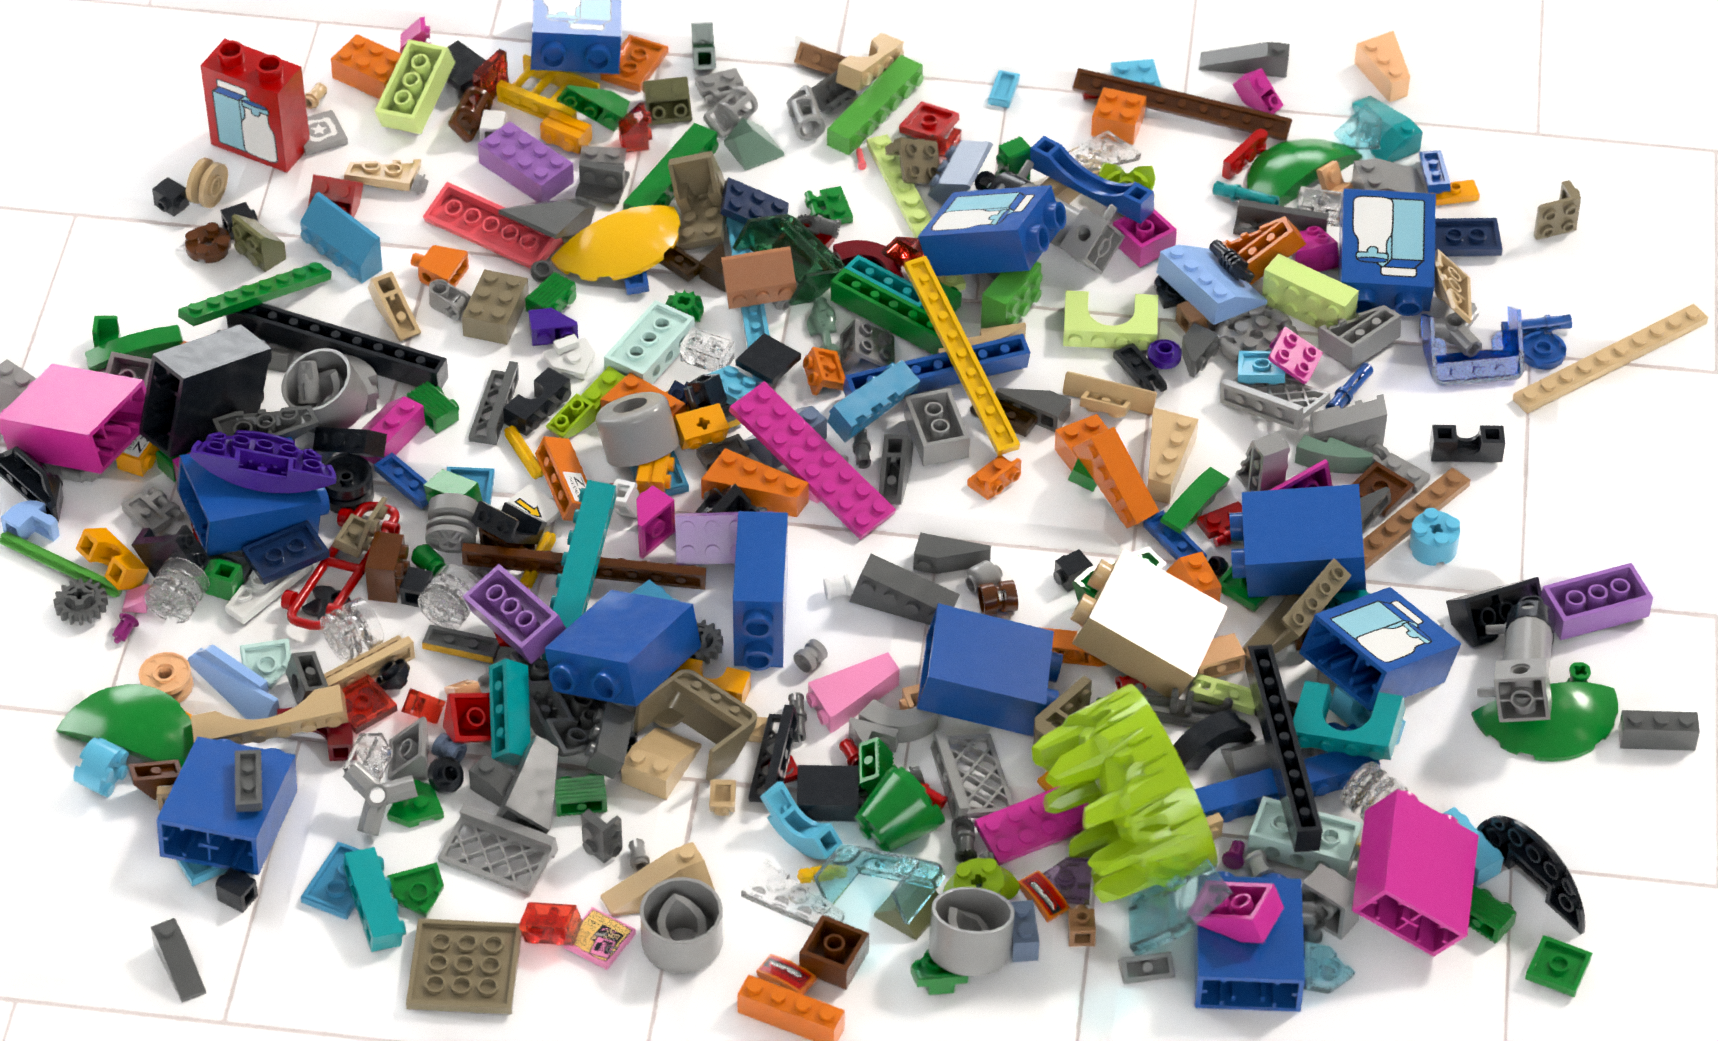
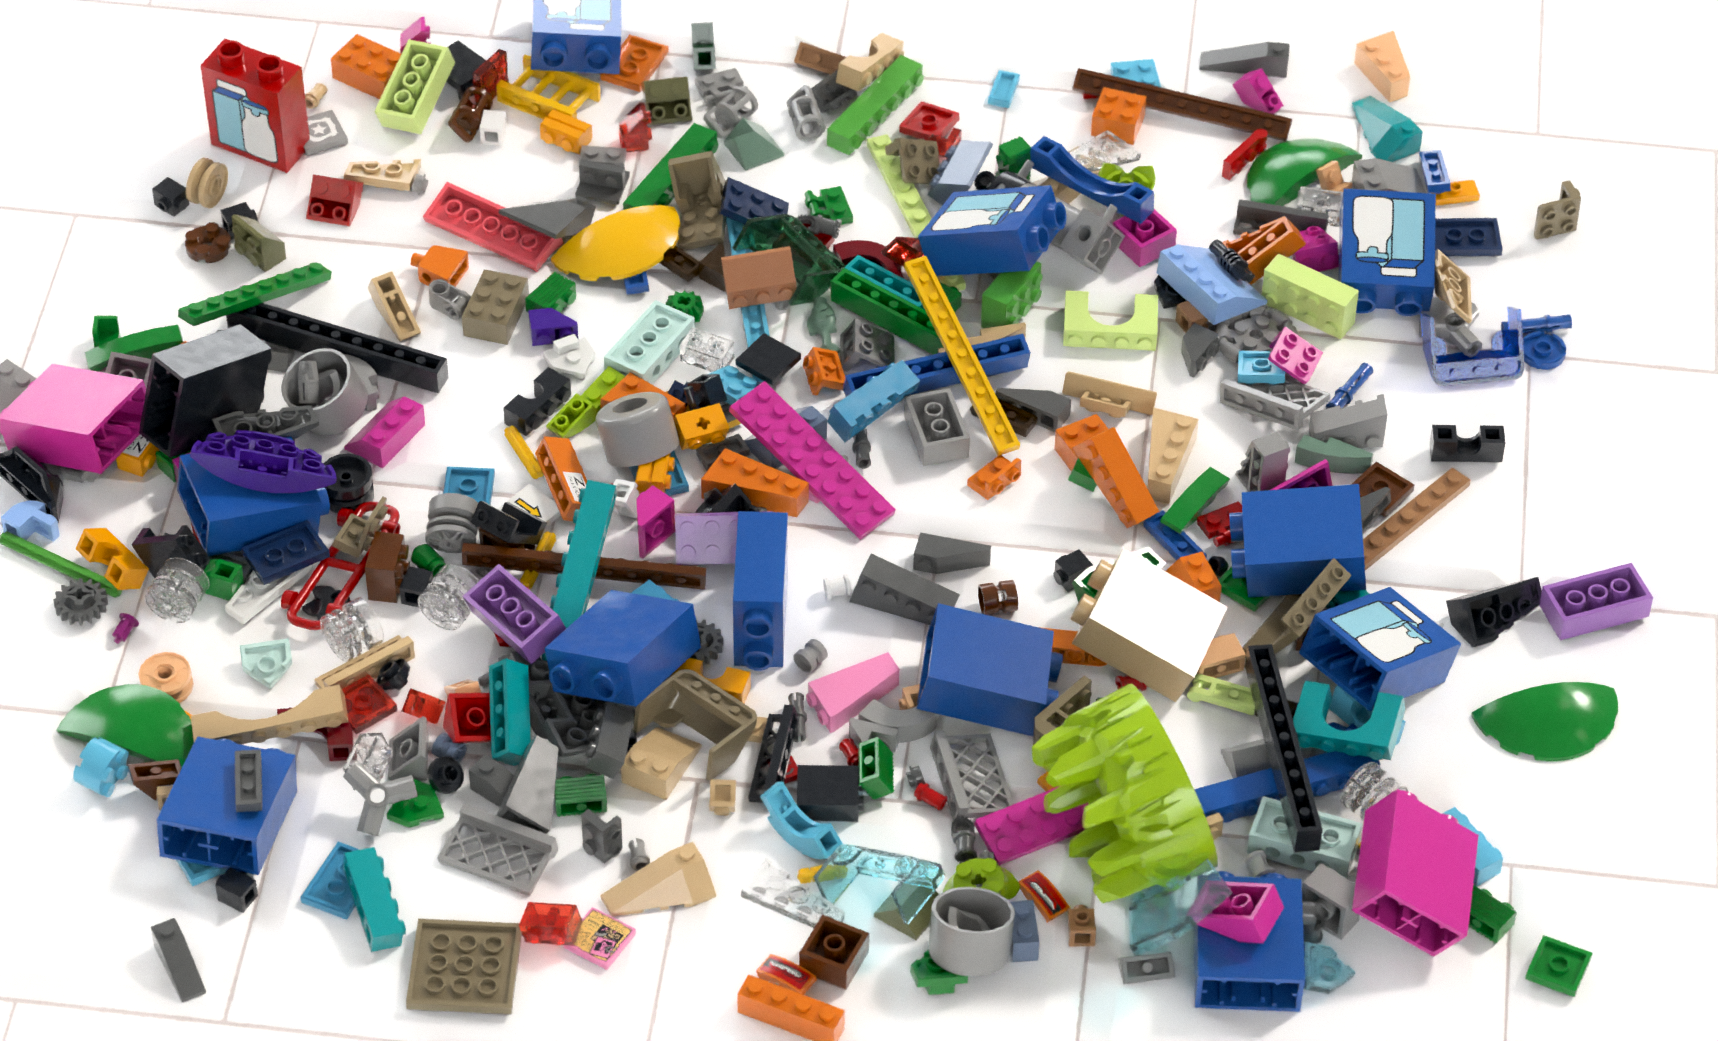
light grey plate [121,487,185,535] -> none
bright pink slope [122,584,151,613] -> none
light blue wedge [187,644,280,720] -> none
dark grey brick [285,651,328,705] -> none
dark azure slope [300,192,383,283] -> none
black arch [313,427,387,458] -> none
blue plate [374,453,428,509] -> none
green plate [387,862,444,918] -> none
green brick [406,381,459,434] -> none
dark grey plate [422,624,500,664] -> none
brick [423,469,483,504] -> none
dark grey fence [468,361,519,445] -> none
medium lavender brick [478,121,574,202] -> none
dark grey plate [530,260,553,283] -> none
green slope [557,85,630,132] -> none
light grey piece [640,877,723,974] -> none
green cone [854,764,945,856] -> none
coral piece [856,148,867,170] -> none
dark grey slope [879,434,914,505] -> none
light grey head [965,560,1003,594] -> none
clear purple plate [1043,857,1092,905] -> none
black hinge [1113,343,1167,392] -> none
dark grey piece [1135,683,1233,727] -> none
dark purple plate [1147,339,1182,369] -> none
black arch [1173,710,1257,770] -> none
teal pin [1212,181,1280,205] -> none
magenta piece [1222,840,1246,870] -> none
light grey wedge [1318,305,1401,369] -> none
clear light blue plate [1333,104,1382,150] -> none
light grey hinge [1370,444,1431,494] -> none
medium azure brick [1409,508,1461,566] -> none
light grey piece [1477,595,1556,722] -> none
black brick [1477,815,1585,935] -> none
tan plate [1512,303,1709,414] -> none
green bush [1567,662,1591,682] -> none
dark grey brick [1618,710,1700,751] -> none

